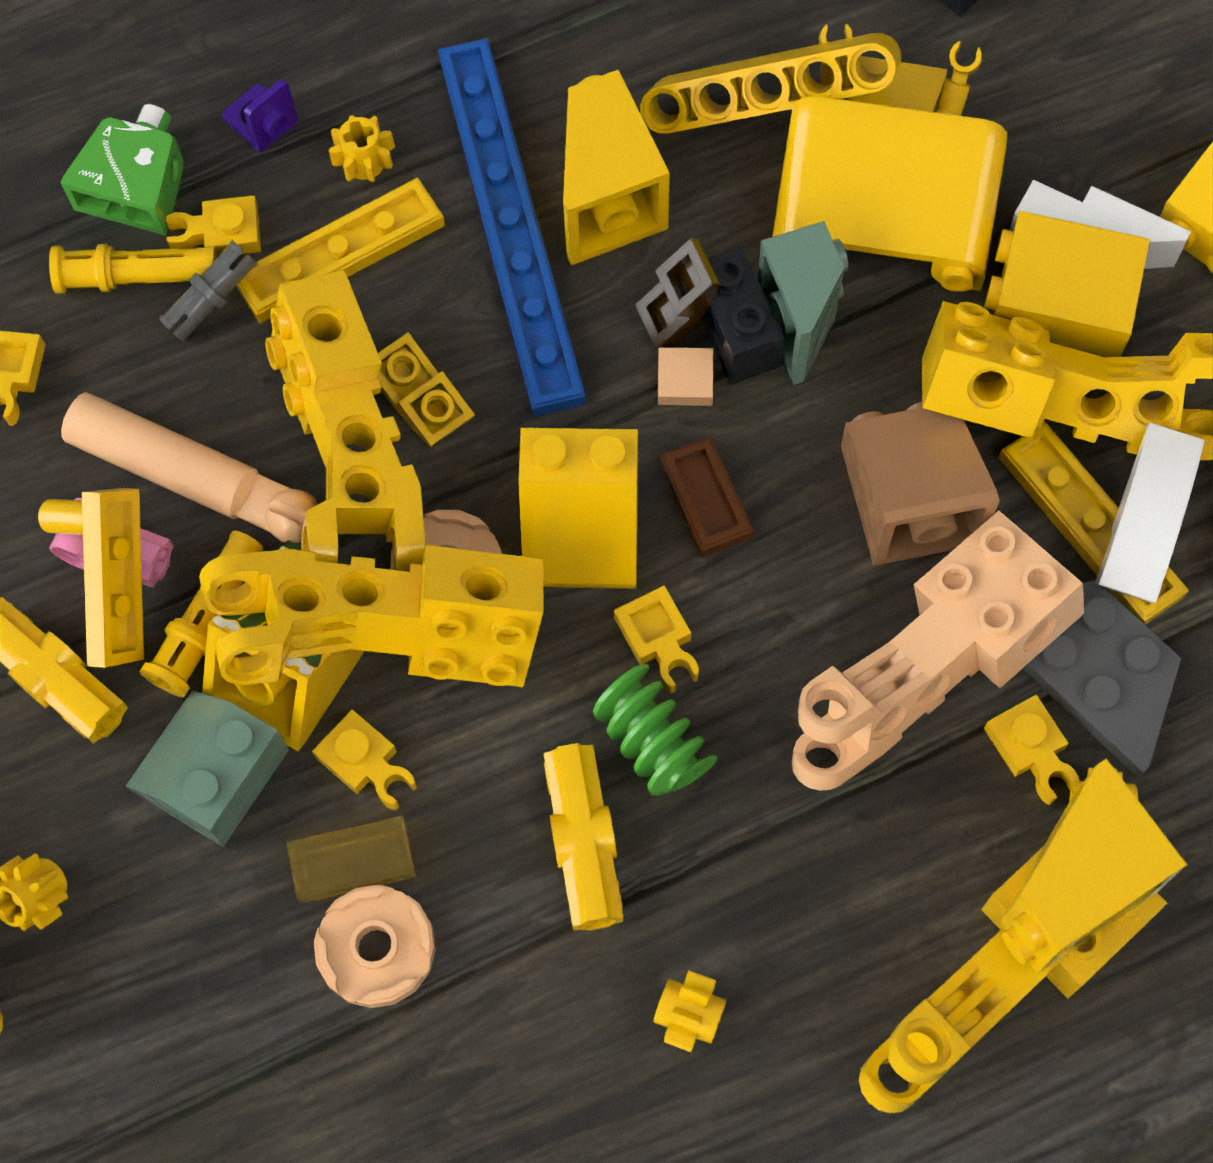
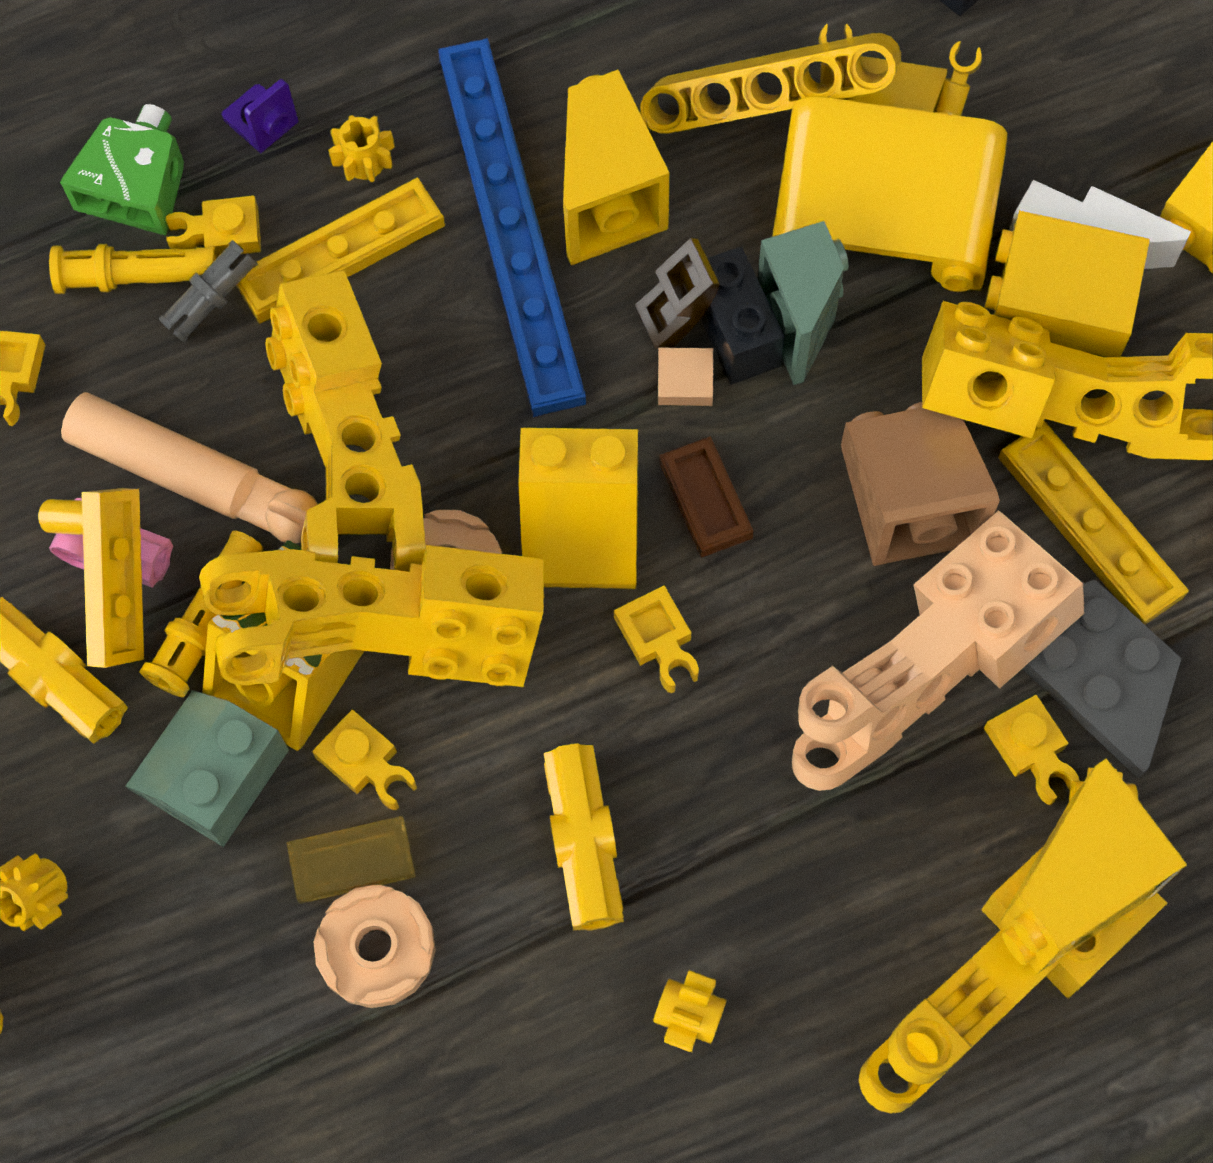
yellow slope [378,332,475,448] -> none
bright green piece [593,664,717,796] -> none
white slope [1095,422,1205,603] -> none

